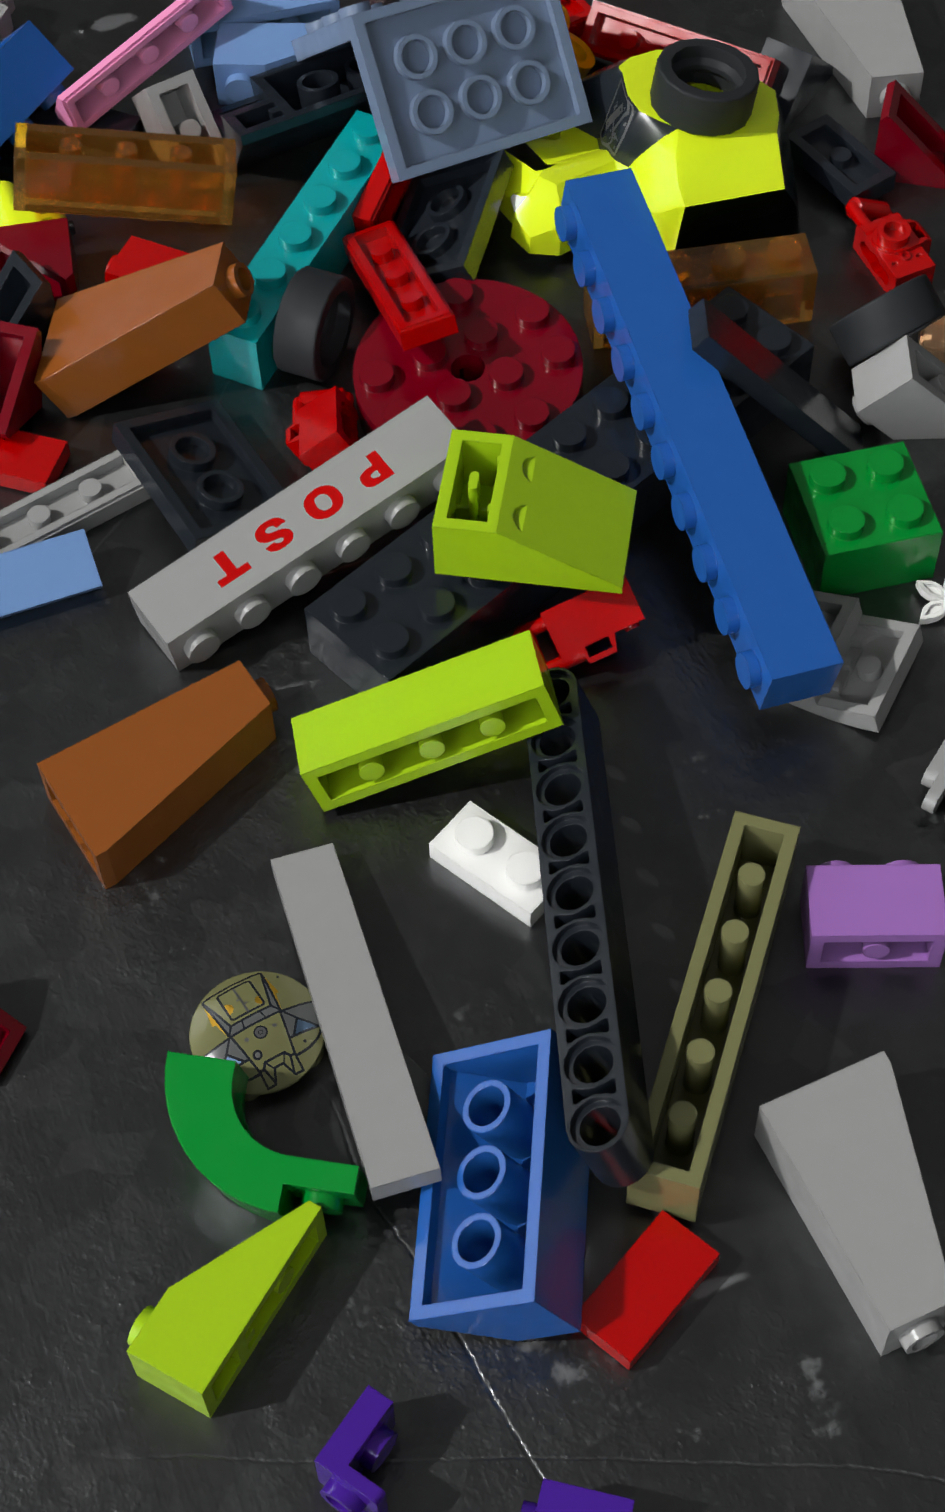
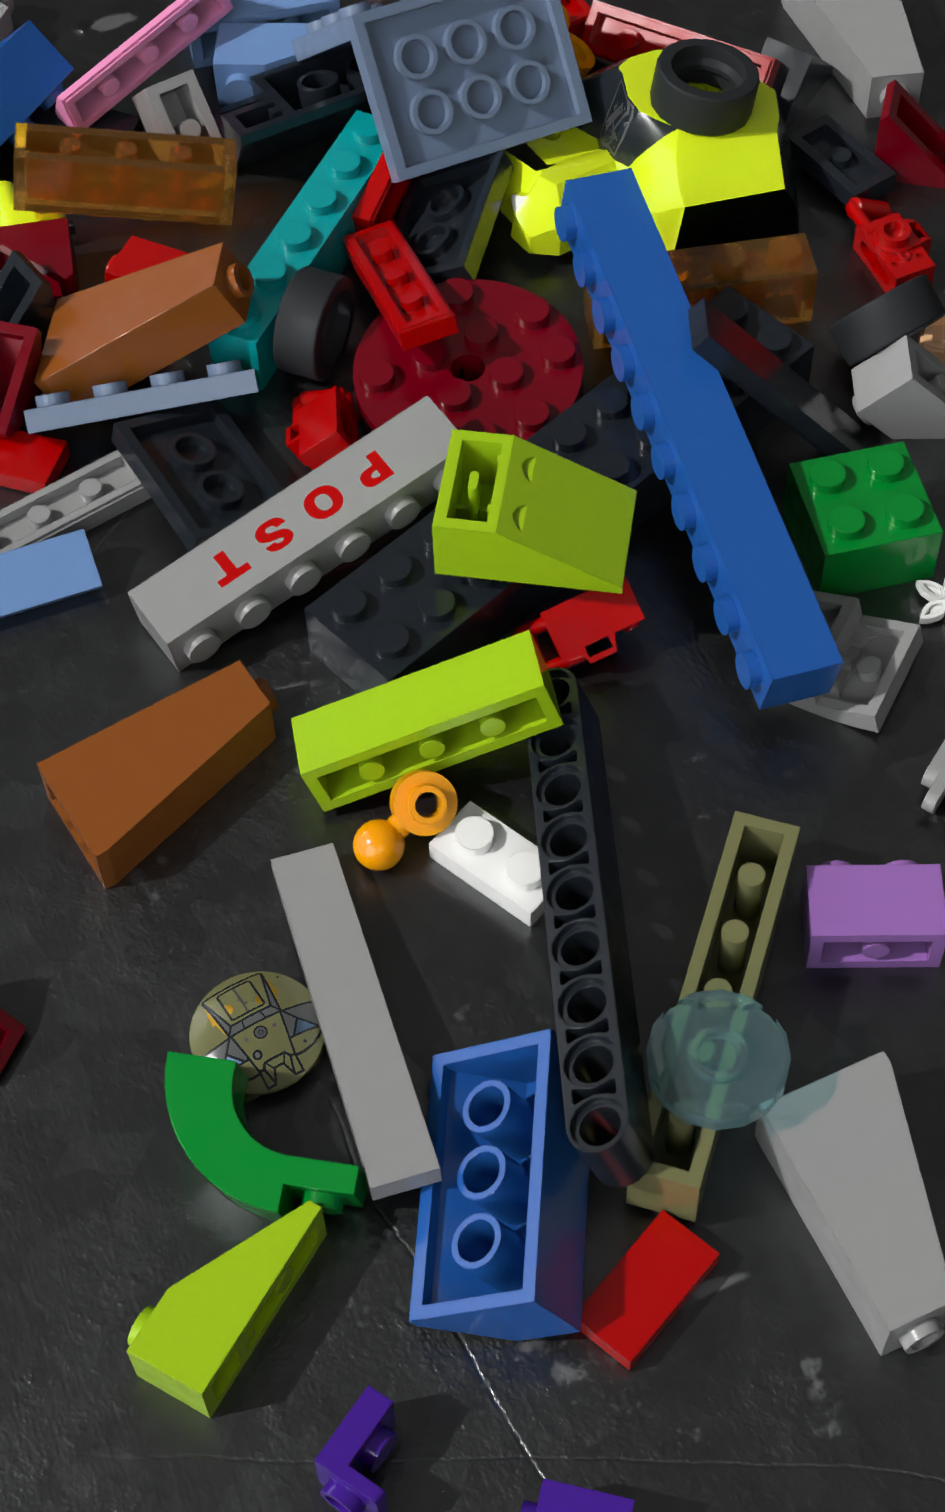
none -> sand blue plate [23,359,259,434]
none -> light orange plate [353,769,458,871]
none -> clear light blue tile [646,989,791,1130]

